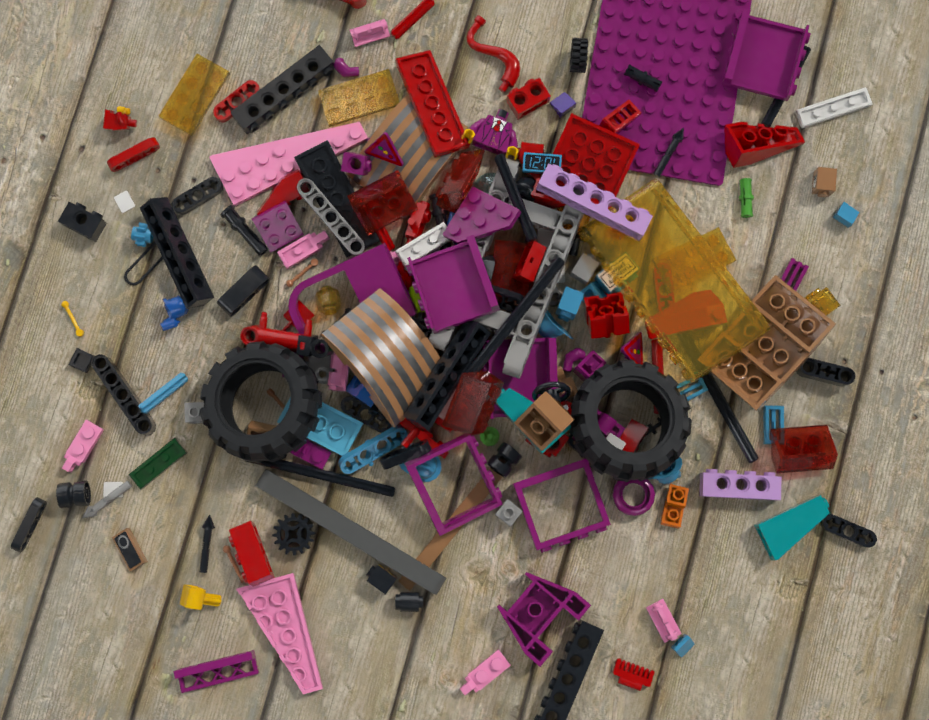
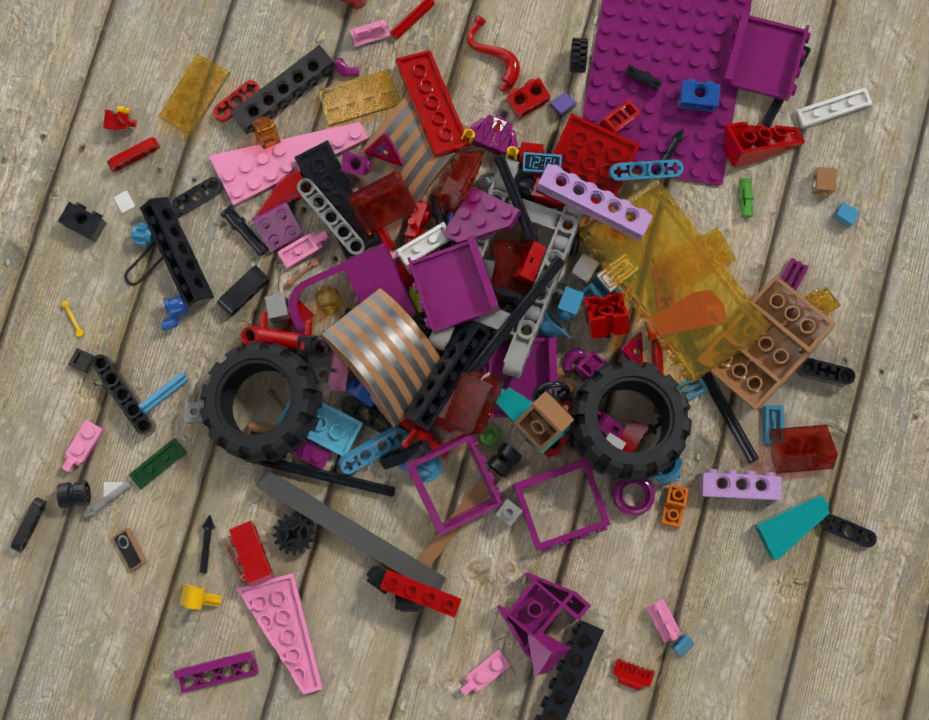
none -> clear orange brick [251,116,281,149]
none -> light grey brick [265,292,291,324]
none -> red brick [380,570,462,618]
none -> magenta slope [528,632,571,676]
none -> dark azure beam [609,160,684,181]
none -> blue brick [678,79,720,112]

